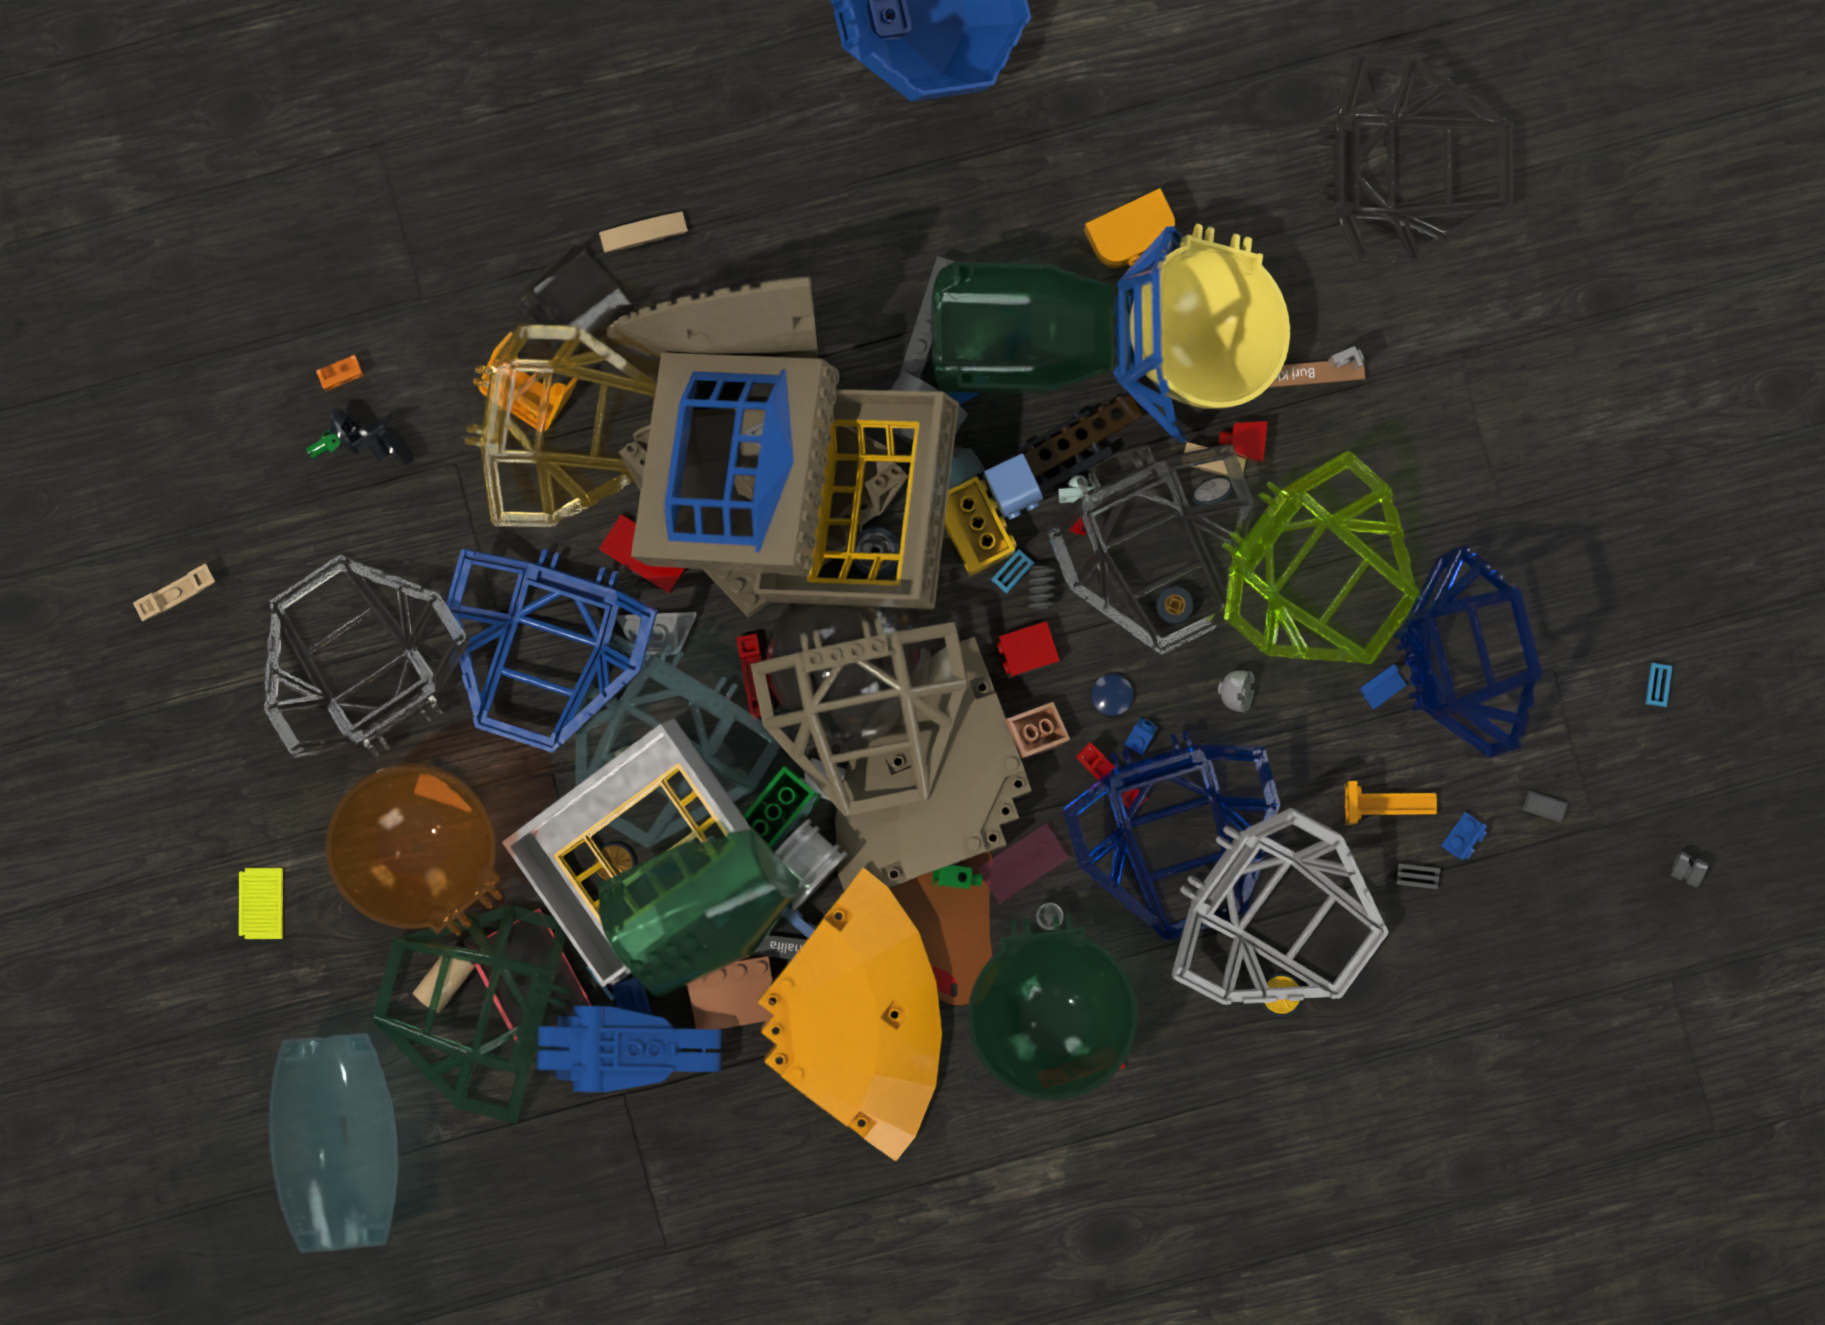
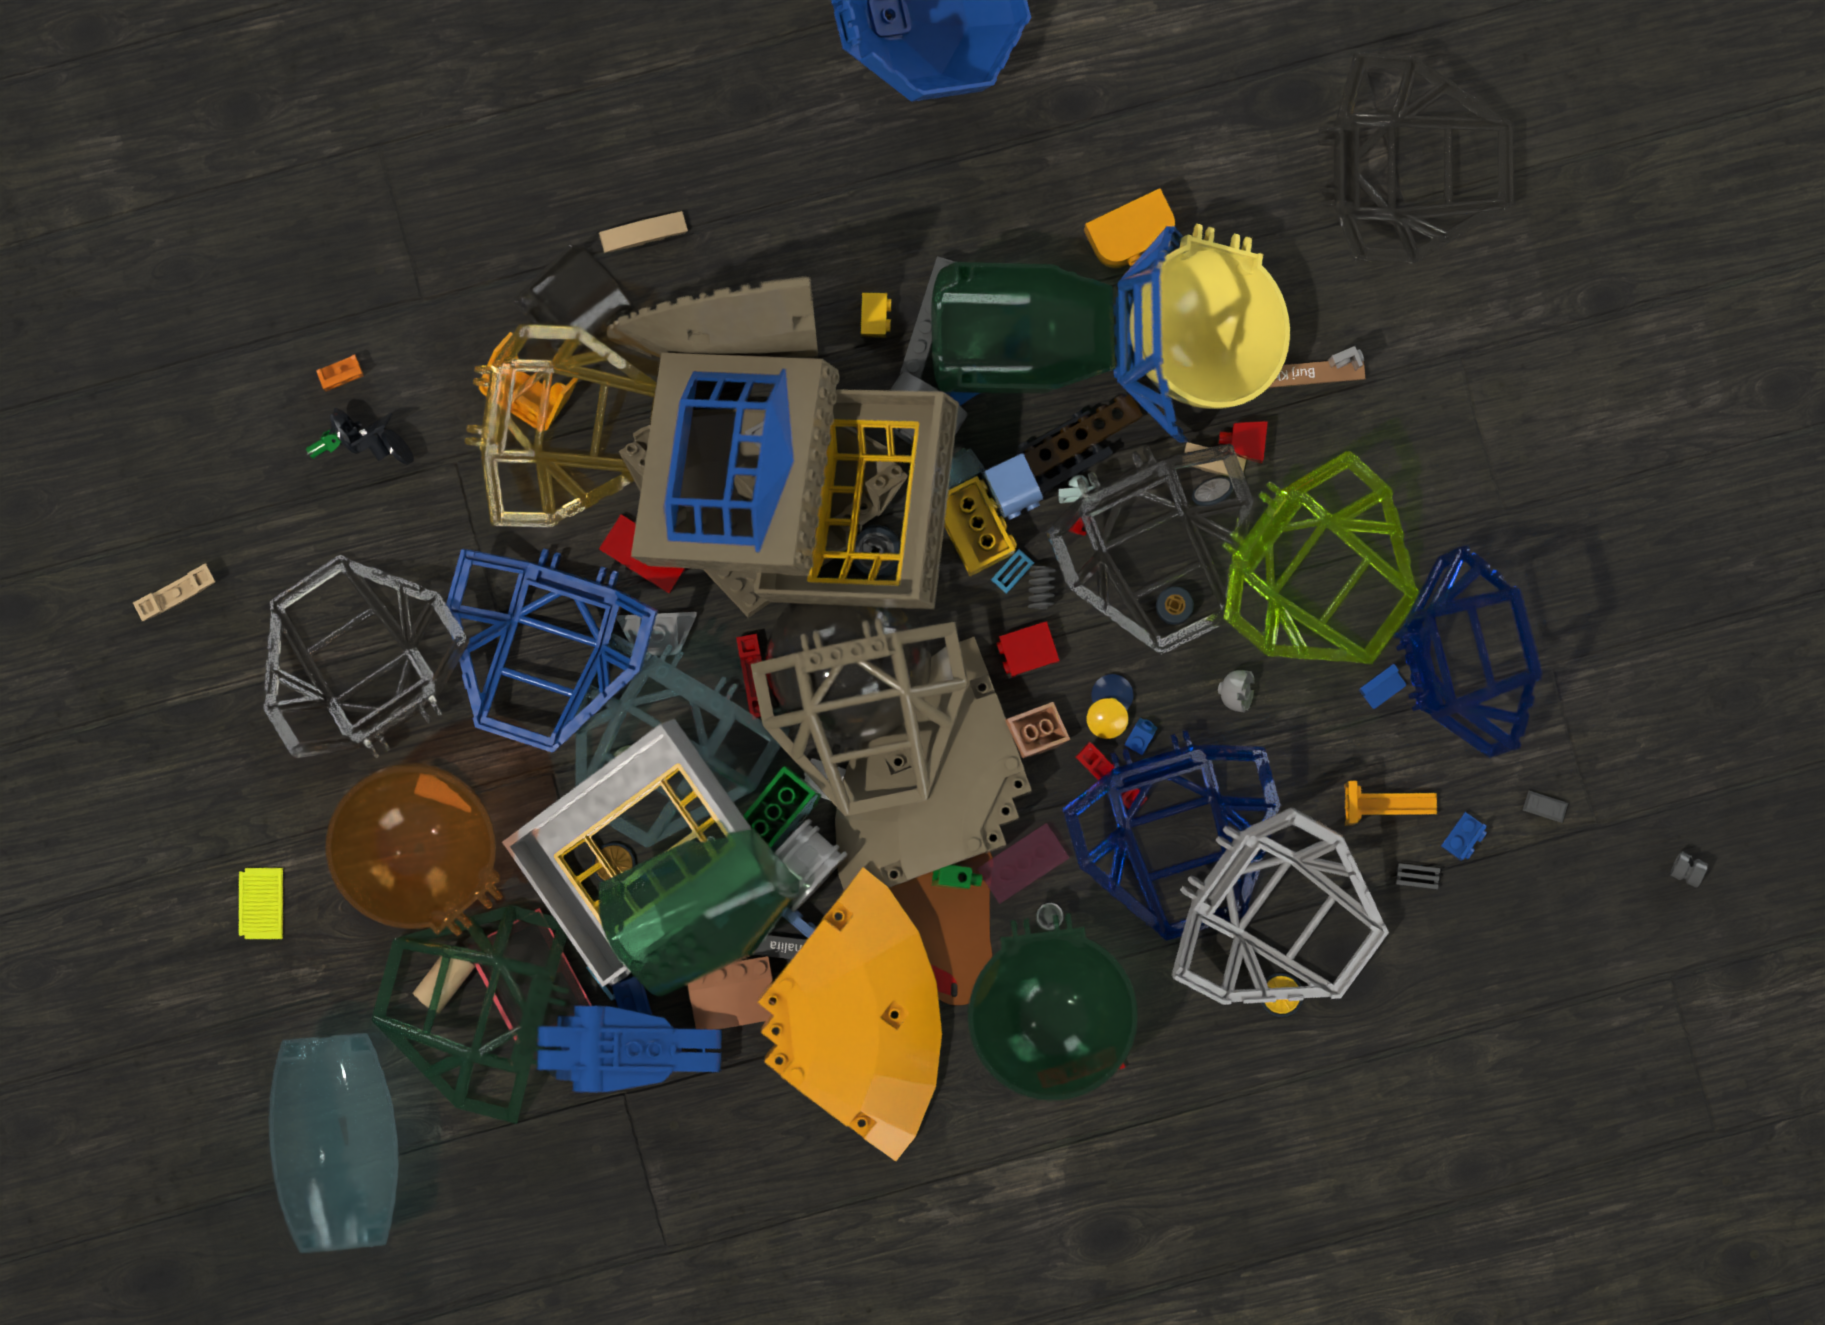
dark azure tile [1645,663,1672,707] -> none
none -> yellow brick [861,293,891,337]
none -> yellow dish [1087,698,1128,739]

